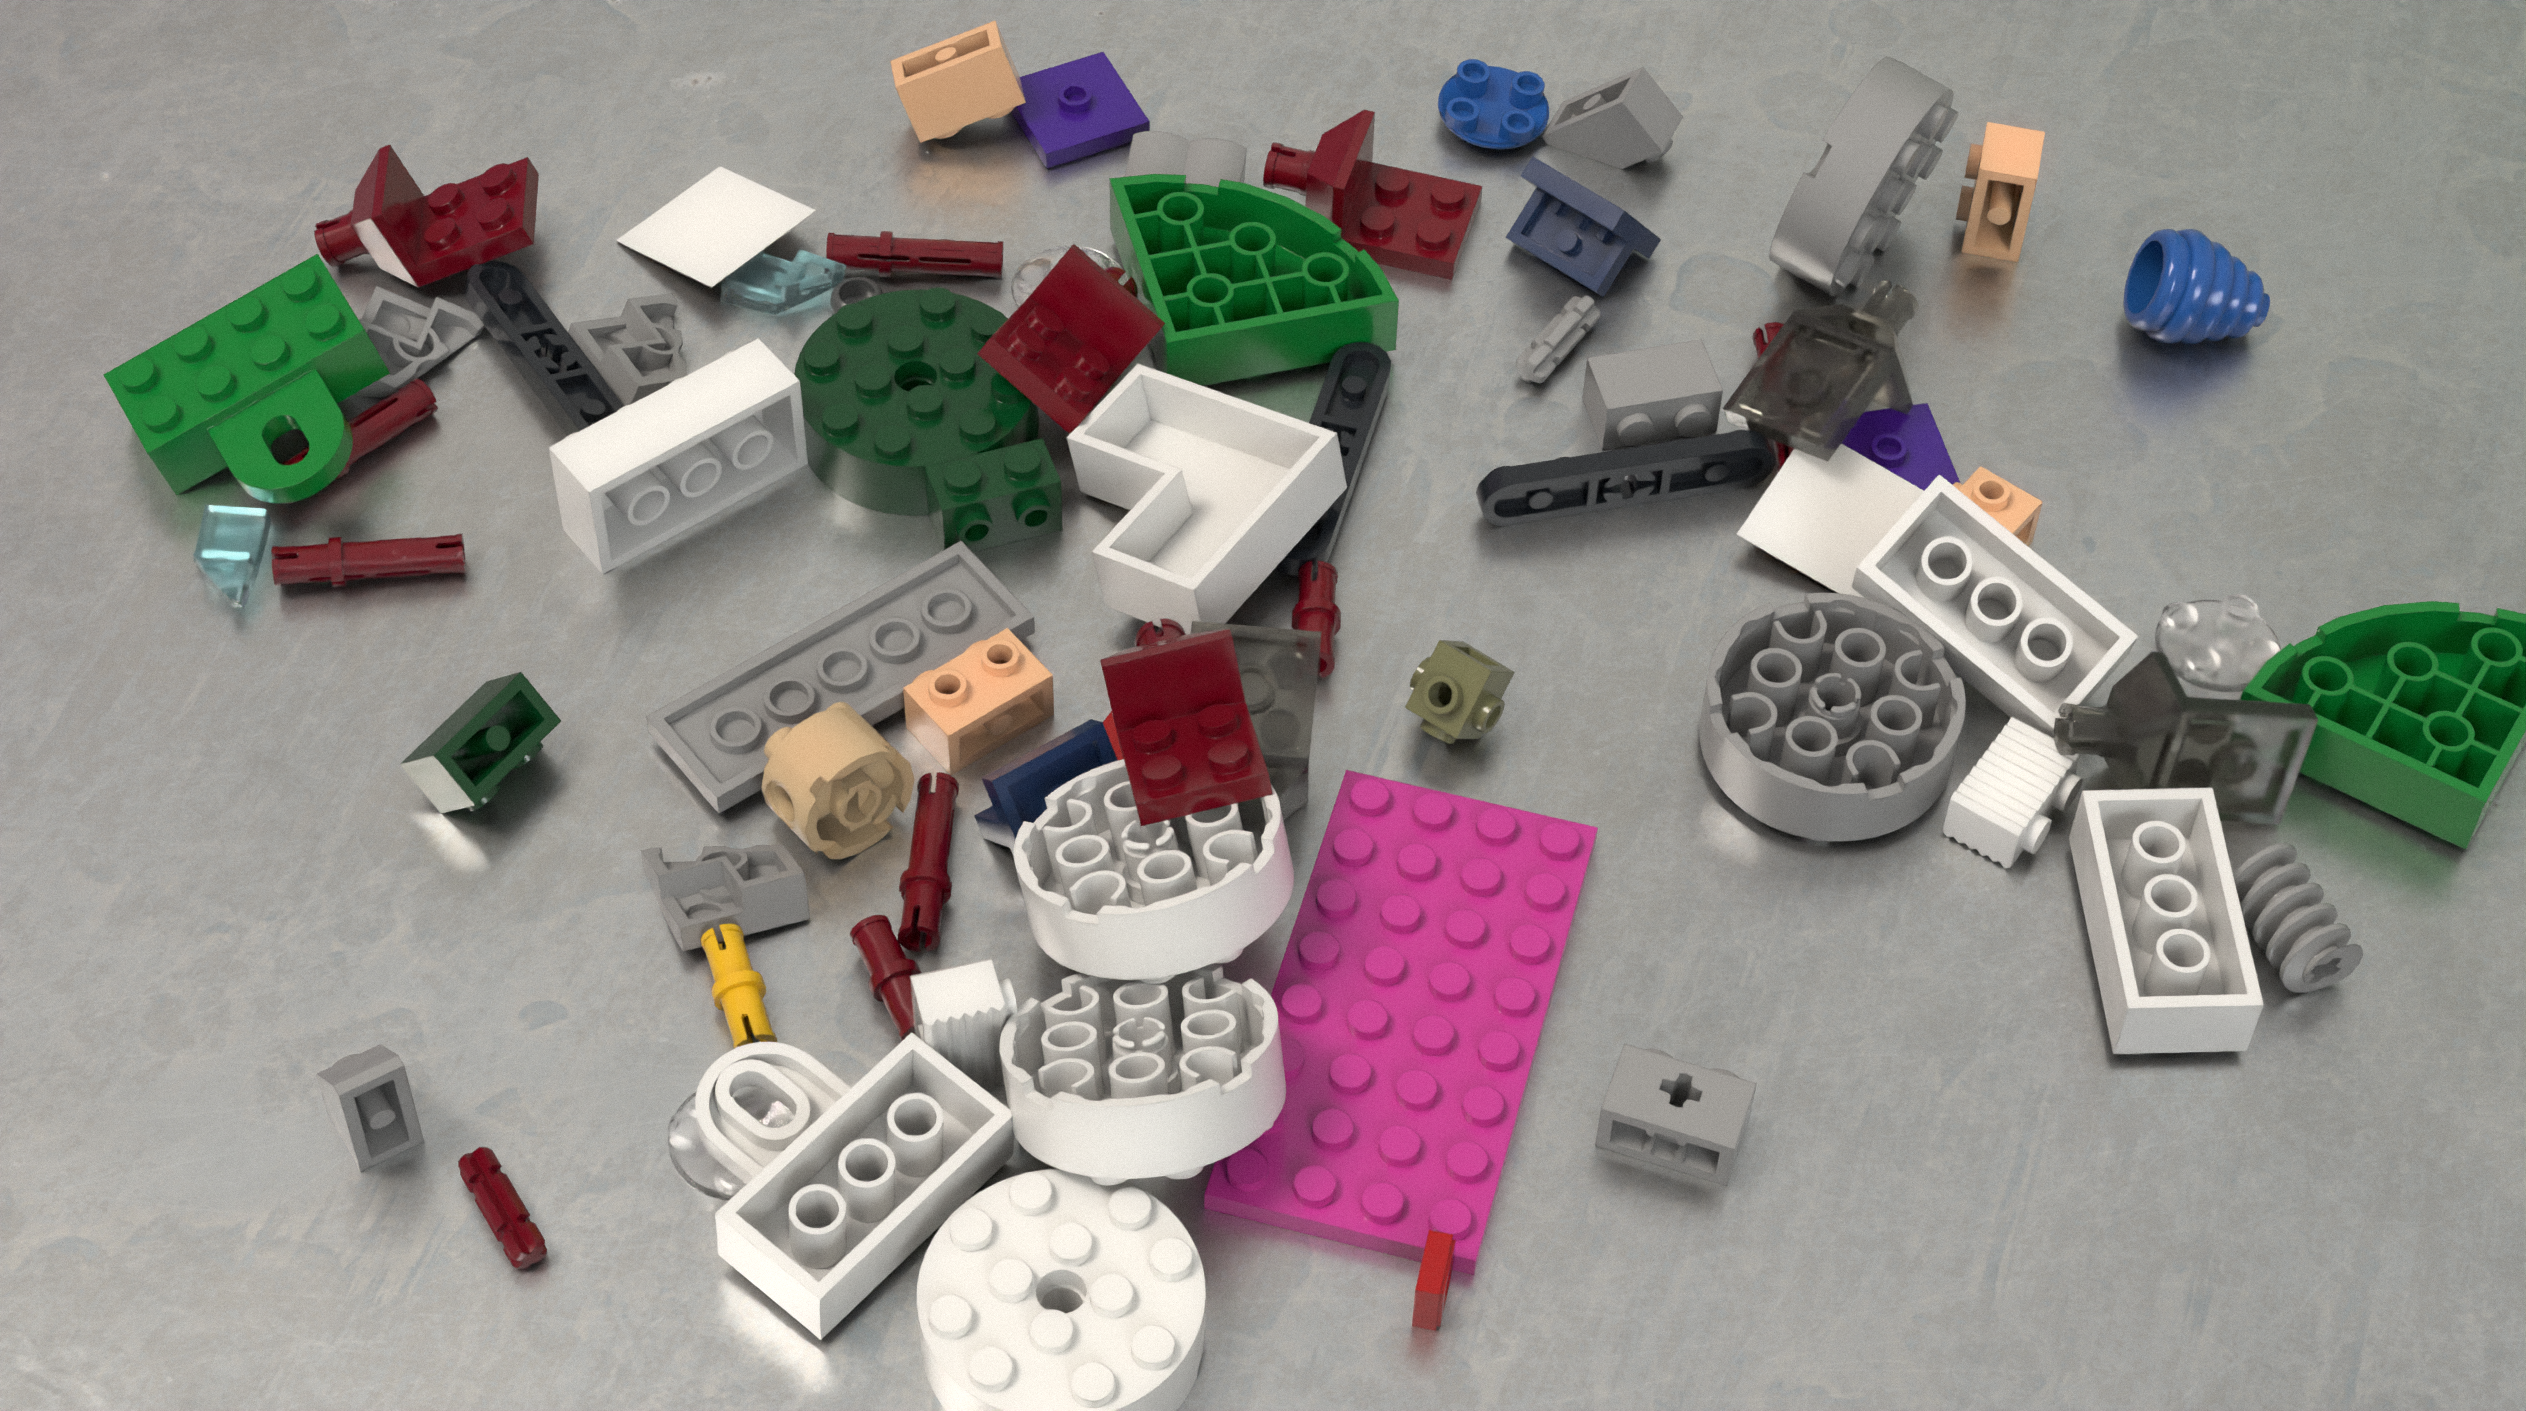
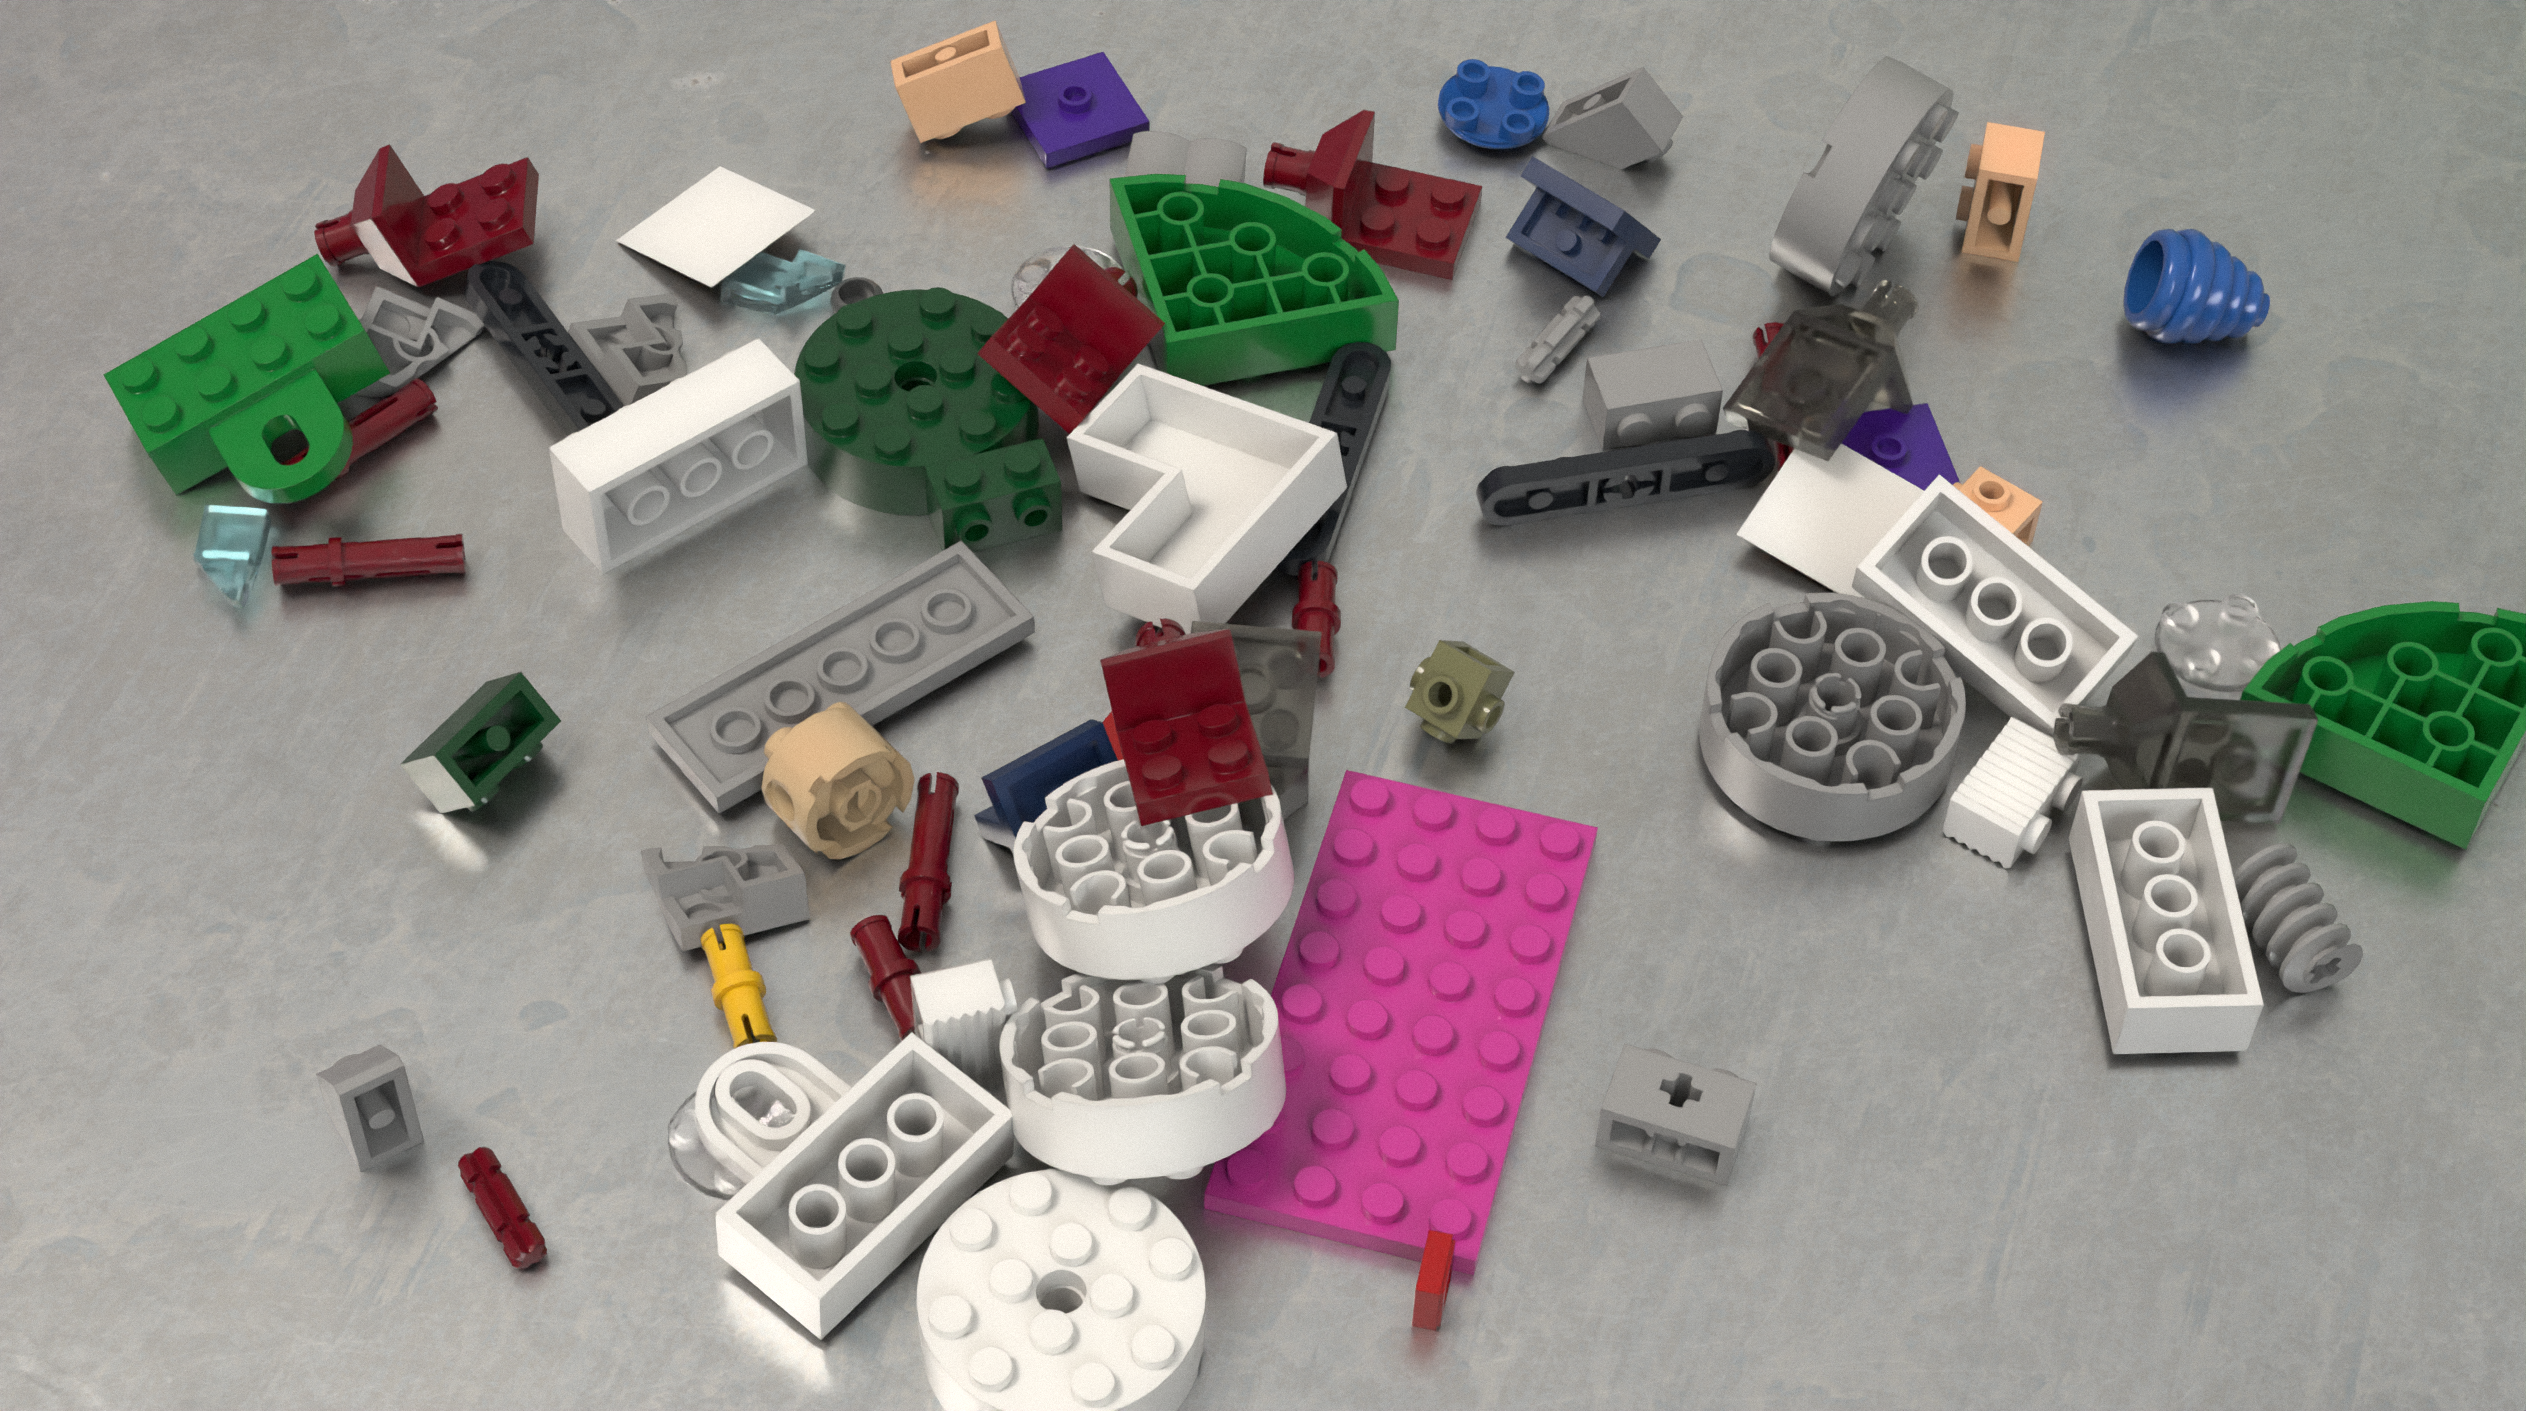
dark red pin [826,231,1004,279] -> none
light nougat brick [903,628,1054,775] -> none

